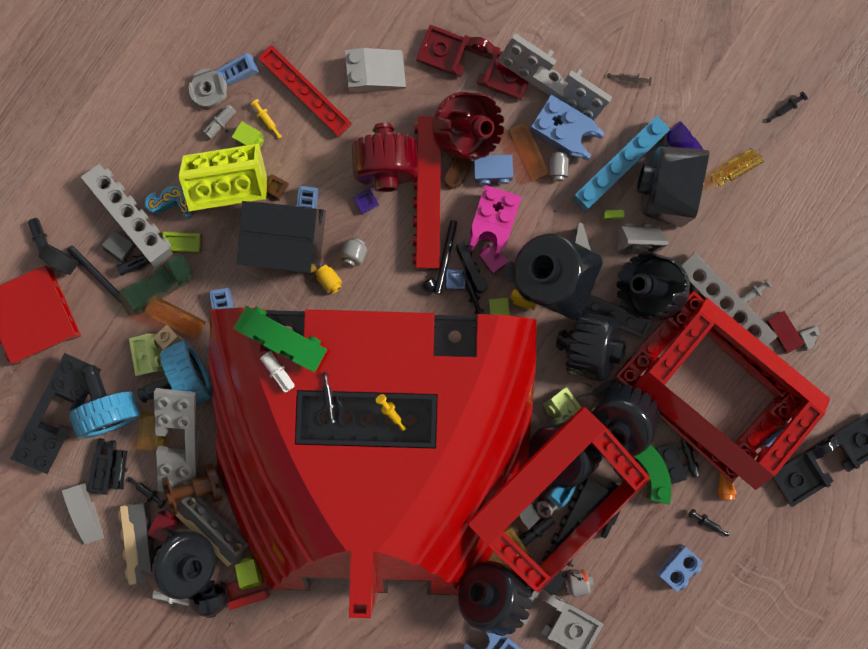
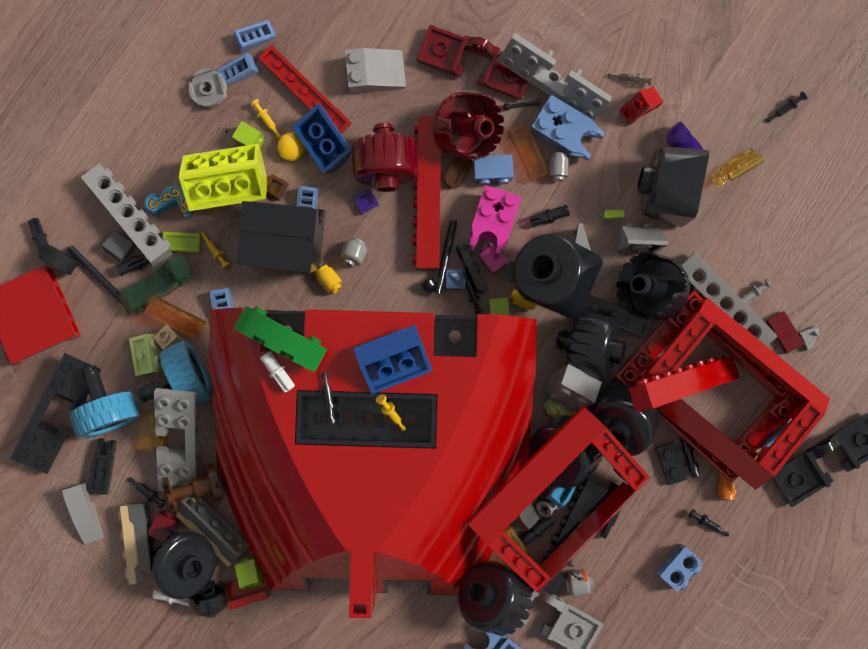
black pin [111,450,128,489] -> none
light grey axle [203,105,236,139] -> none
dark azure brick [572,116,670,212] -> none
green brick [633,445,672,505] -> none
none -> yellow piece [201,232,230,270]
none -> medium blue slope [233,20,276,53]
none -> yellow hair [277,132,306,161]
none -> blue slope [292,103,352,174]
none -> blue slope [354,325,433,394]
none -> black hinge [503,98,542,111]
none -> black pin [530,205,570,228]
none -> light grey brick [543,364,602,412]
none -> red pin [620,86,664,125]
none -> red brick [628,355,740,413]

